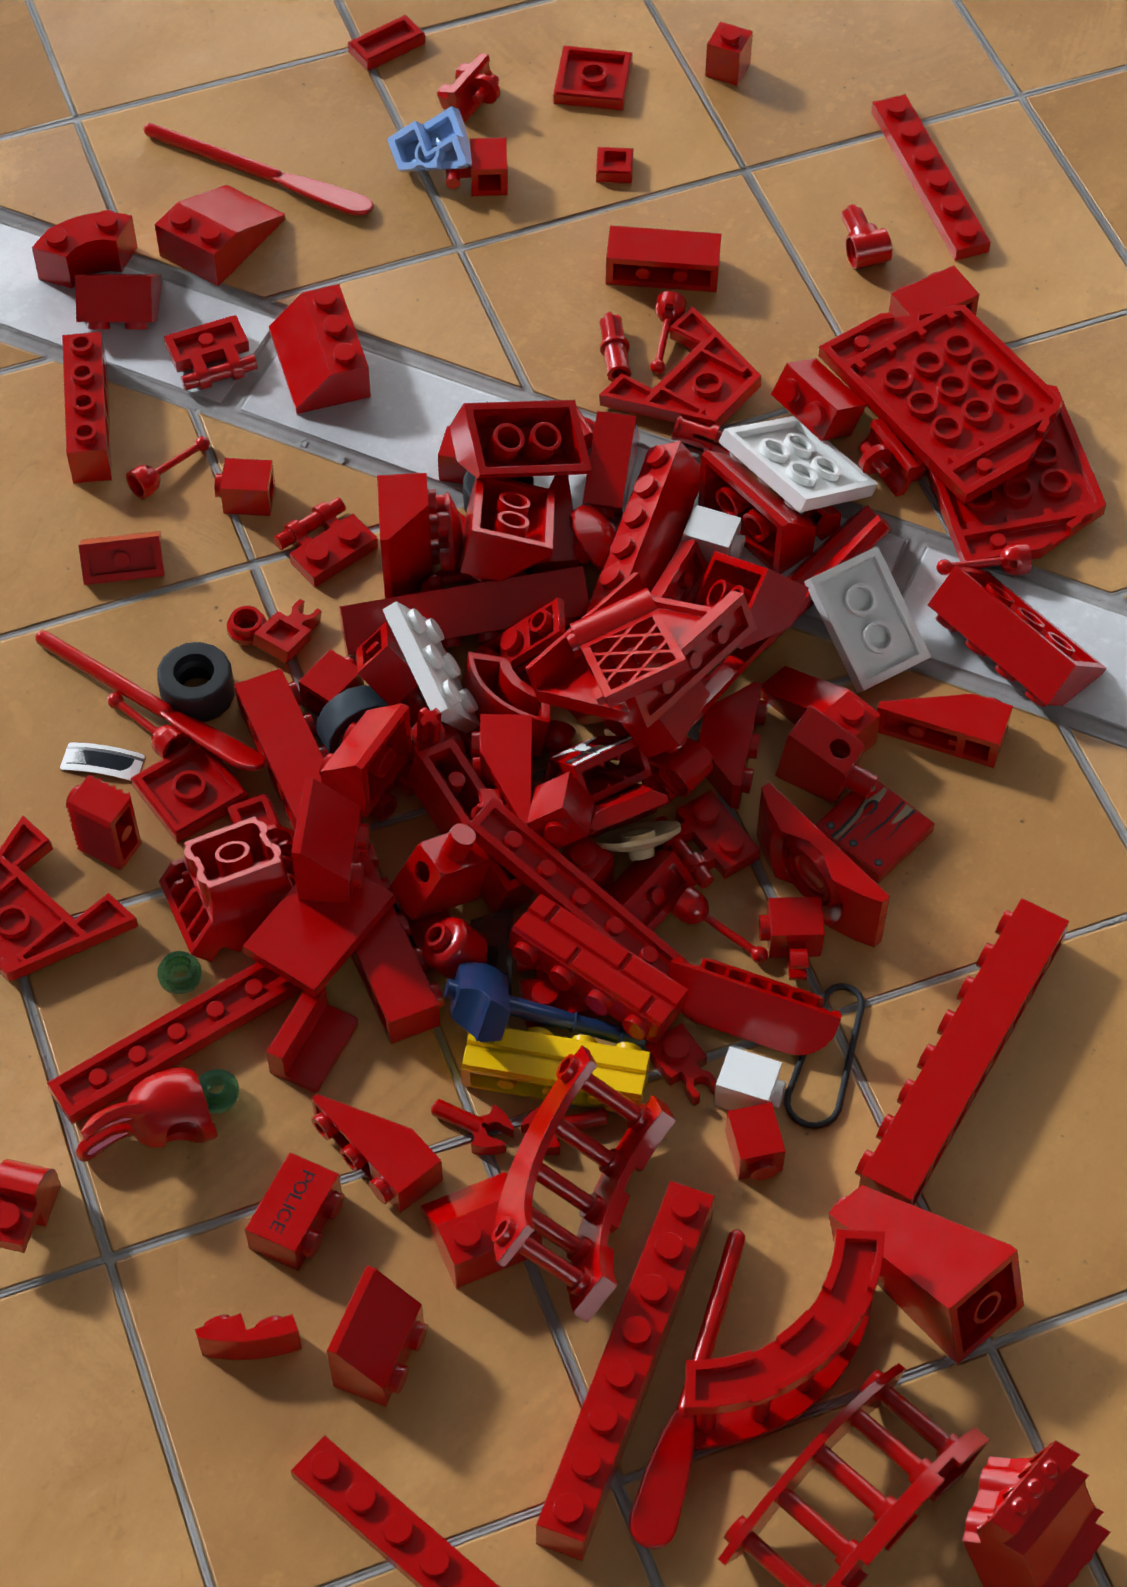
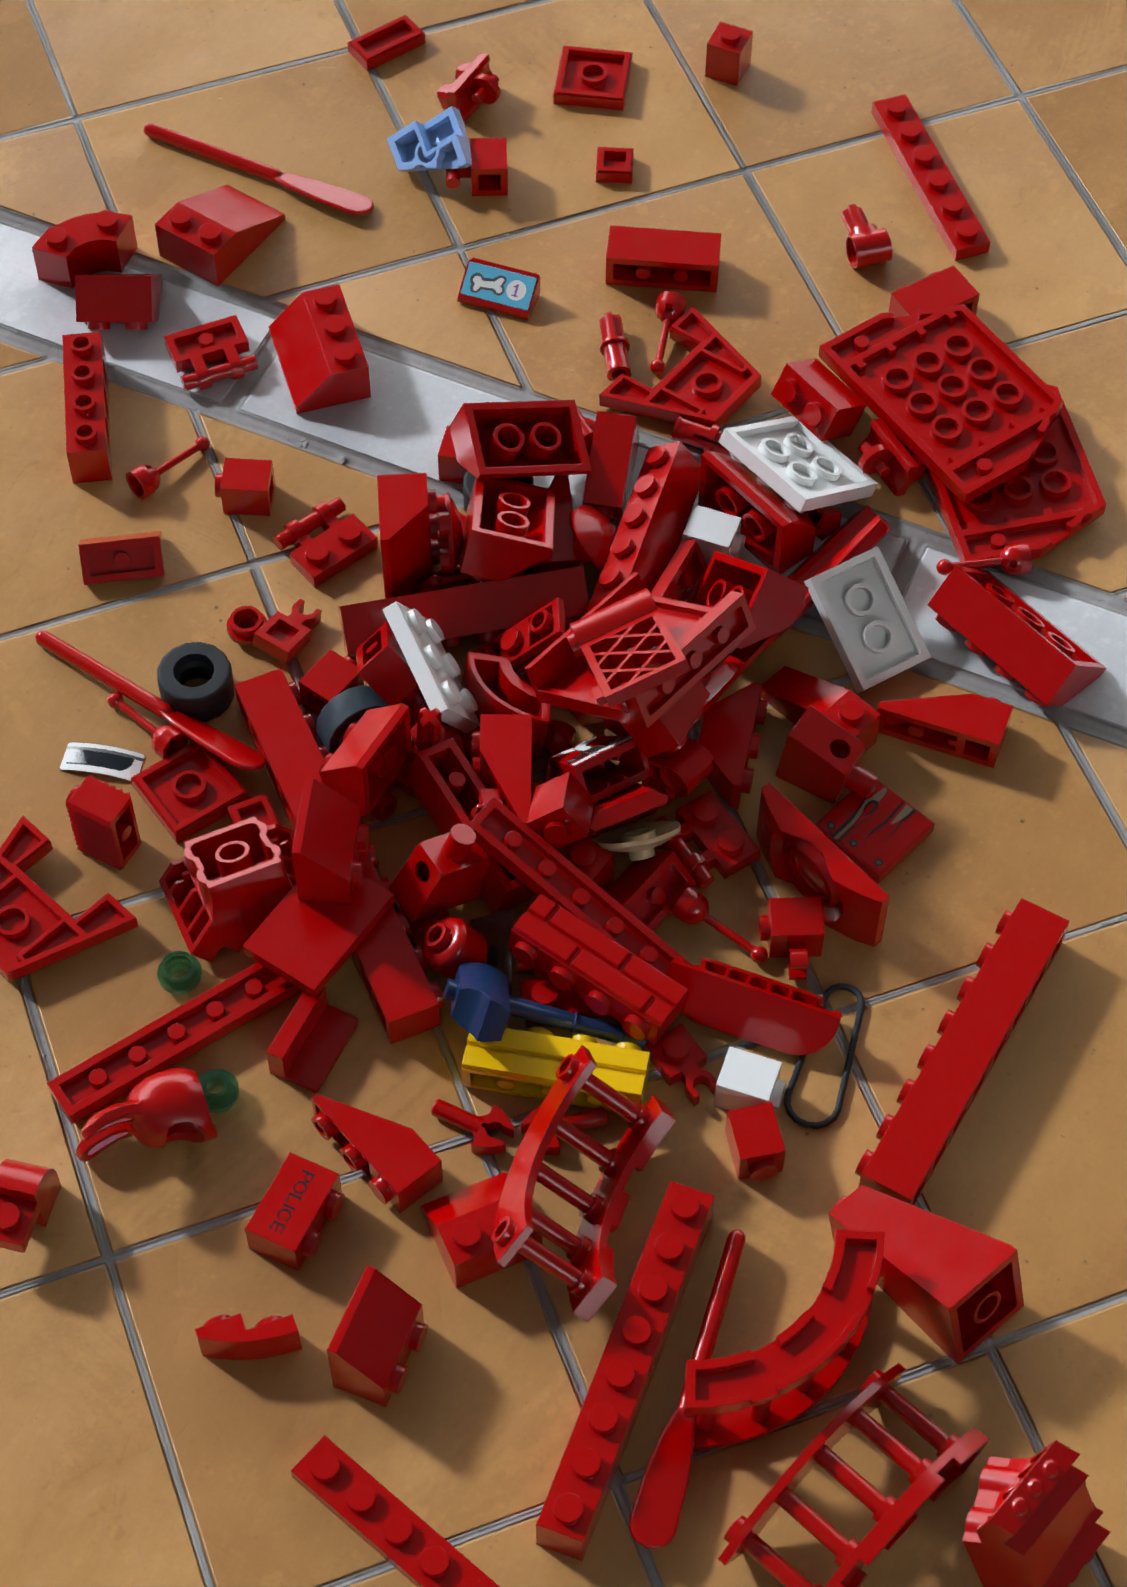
none -> slope [457,257,540,320]

